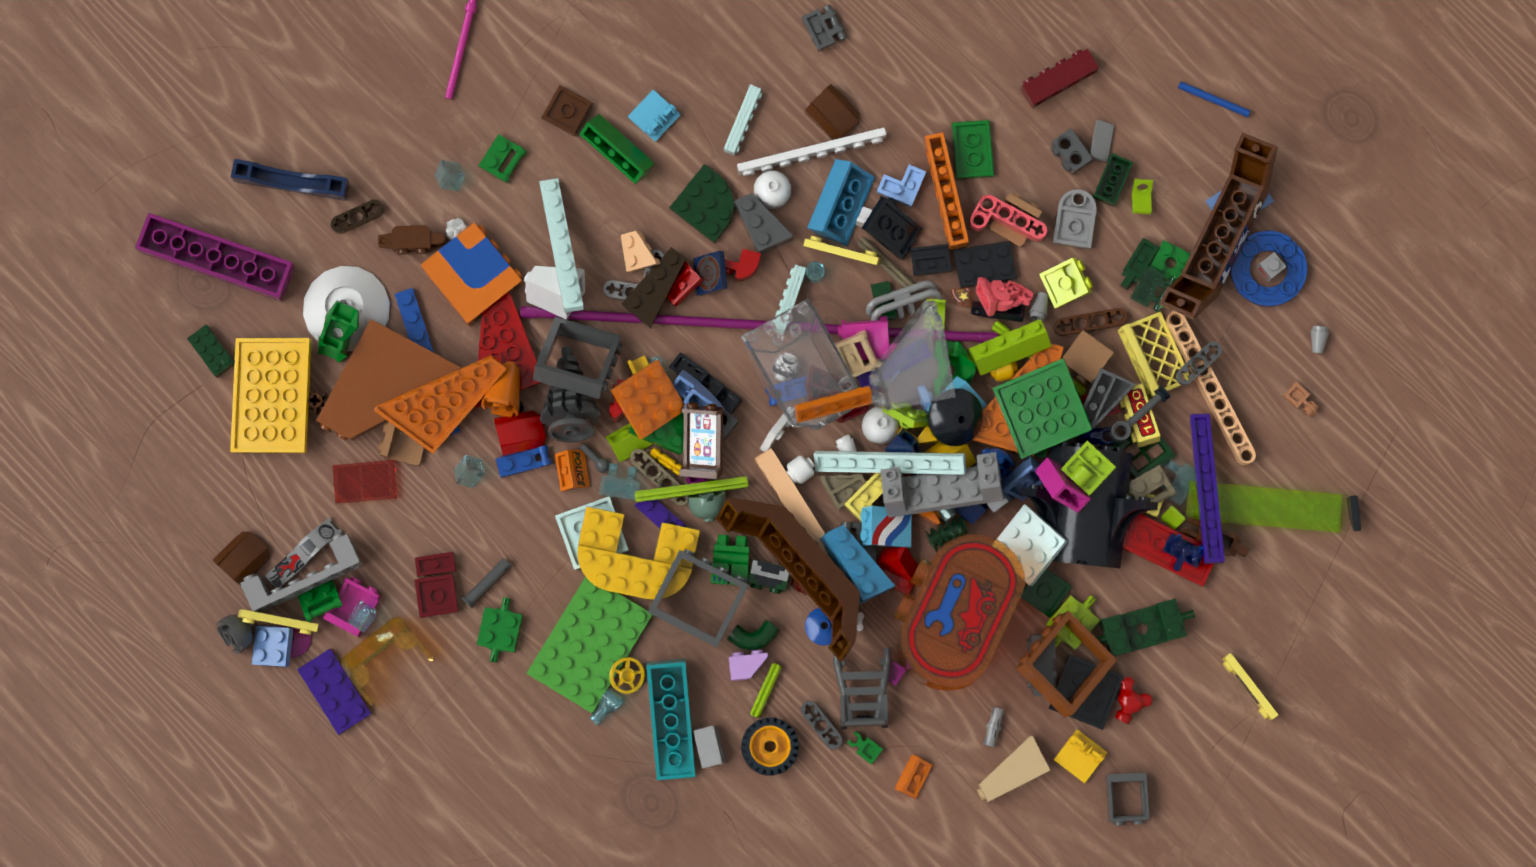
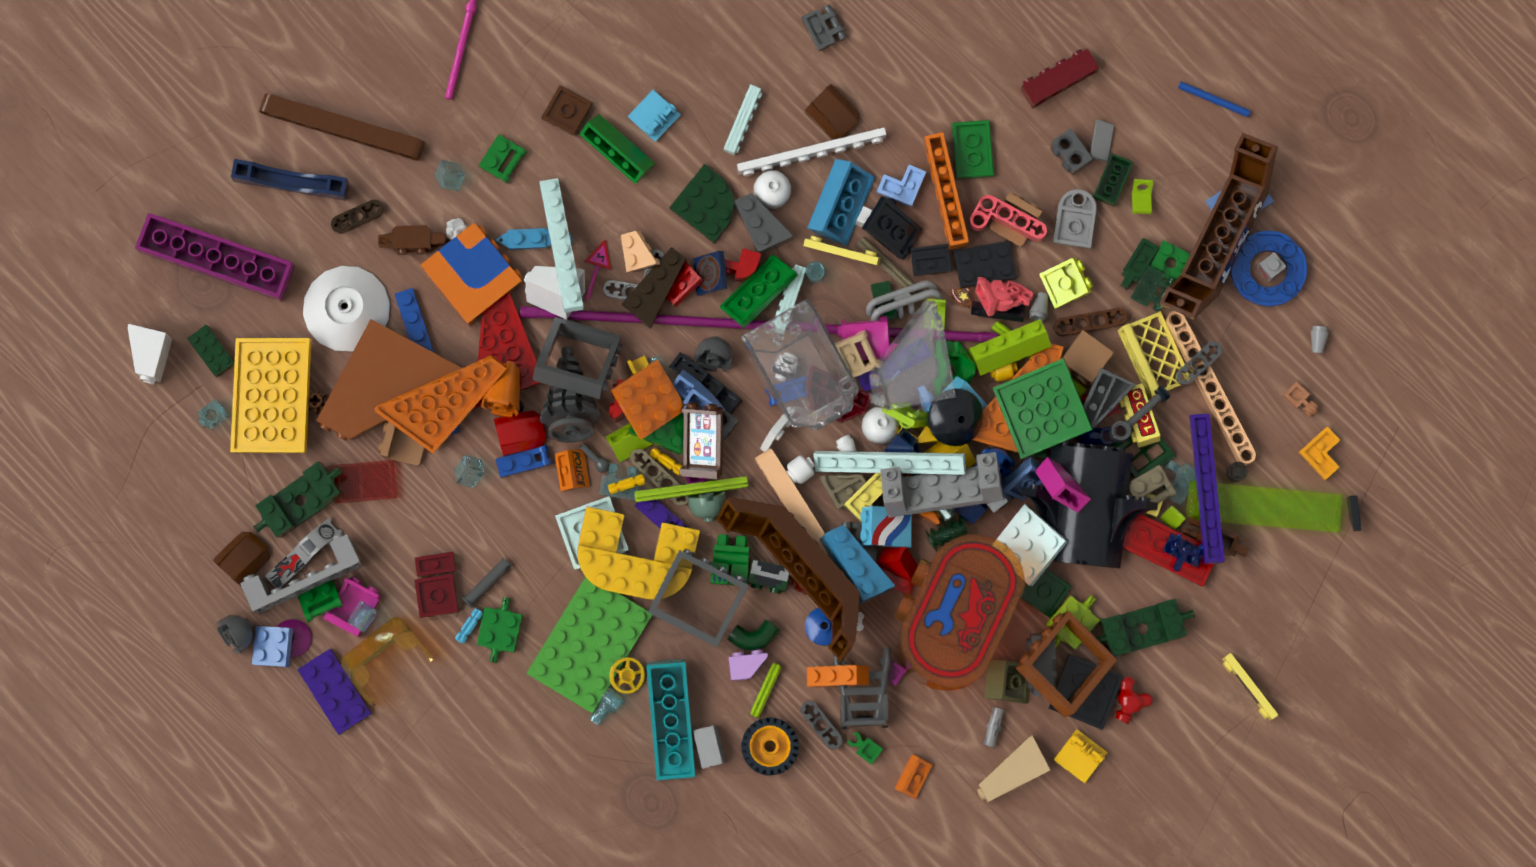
light yellow plate [238,609,318,635] -> none
green piece [318,300,359,363] -> none
orange plate [795,386,872,423] -> none
lime plate [1061,441,1116,496] -> none
dark grey window [1105,773,1149,825] -> none
none -> white slope [128,324,172,385]
none -> clear light blue brick [197,399,230,430]
none -> dark green brick [253,461,344,538]
none -> reddish brown beam [259,93,425,161]
none -> medium azure axle [455,608,483,644]
none -> dark azure plate [496,228,572,250]
none -> piece [584,239,611,300]
none -> yellow axle [608,474,645,494]
none -> dark grey cylinder [694,336,733,372]
none -> green piece [719,254,798,328]
none -> orange arch [807,665,869,688]
none -> olive slope [984,660,1029,704]
none -> clear smoke wheel [1226,462,1248,483]
none -> light orange plate [1298,426,1340,481]

